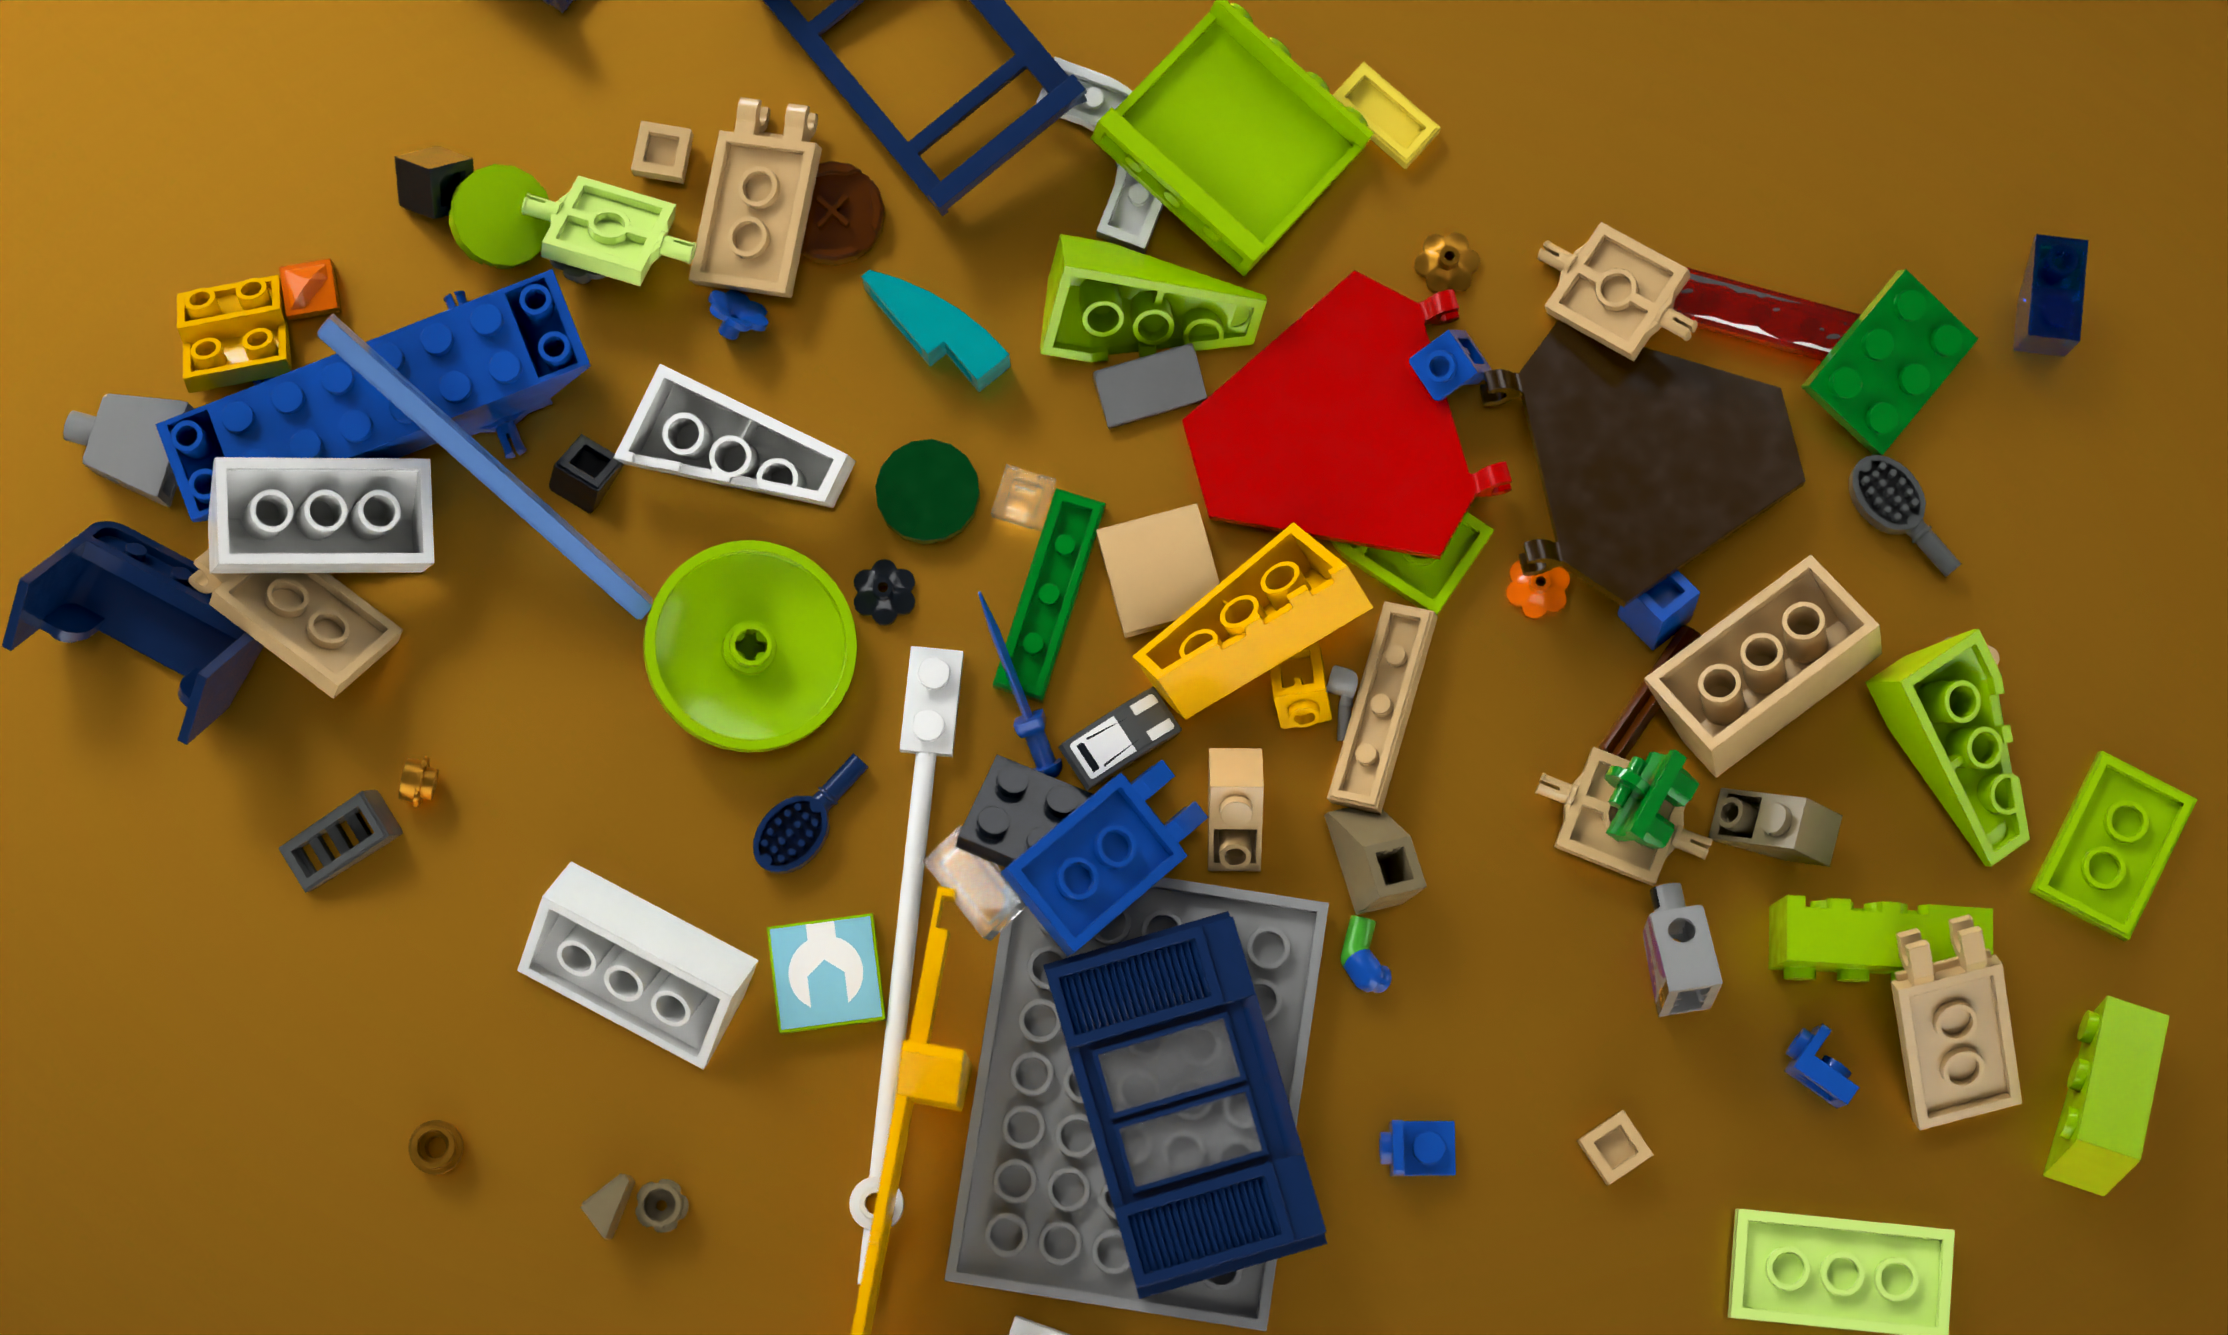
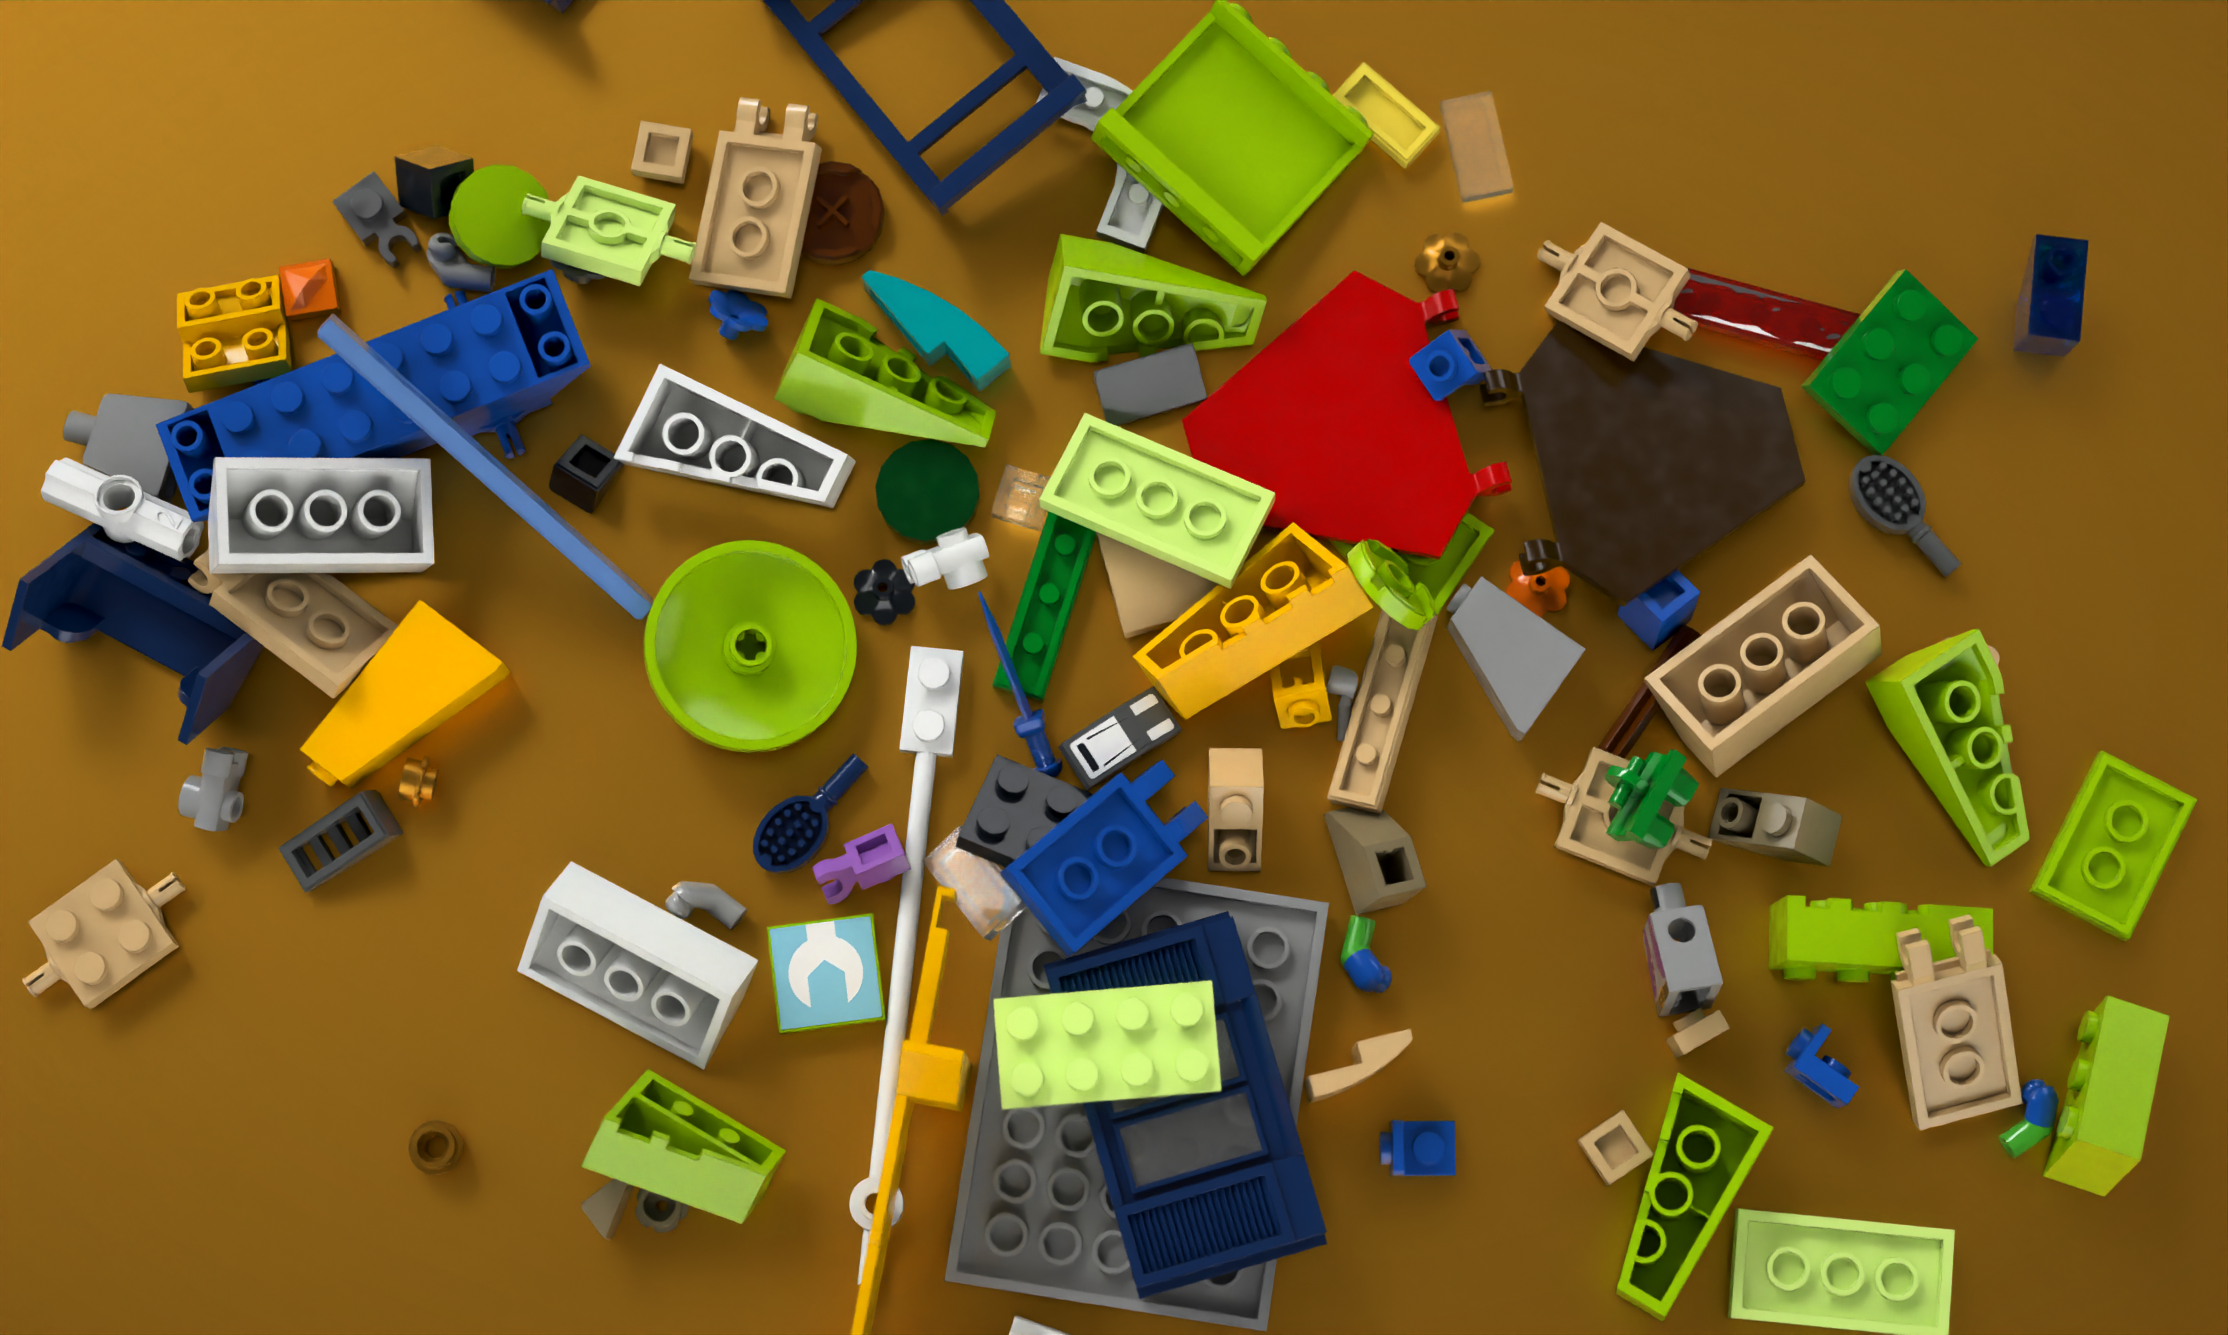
none -> tan plate [22,859,186,1009]
none -> white piece [40,457,204,561]
none -> light grey plate [178,747,248,832]
none -> yellow slope [300,599,511,789]
none -> flat silver plate [332,171,421,268]
none -> light grey arm [427,233,496,292]
none -> lime wedge [581,1069,786,1224]
none -> light grey arm [665,881,747,930]
none -> lime wedge [774,298,996,447]
none -> medium lavender plate [812,823,911,904]
none -> white plate [901,527,989,590]
none -> yellowish green plate [993,981,1222,1110]
none -> yellowish green plate [1039,413,1275,589]
none -> tan slope [1304,1029,1413,1103]
none -> lime tile [1347,539,1436,631]
none -> clear tile [1440,91,1514,203]
none -> light grey slope [1446,576,1586,742]
none -> lime wedge [1616,1073,1774,1322]
none -> tan plate [1665,1007,1730,1058]
none -> arm [1999,1079,2059,1159]

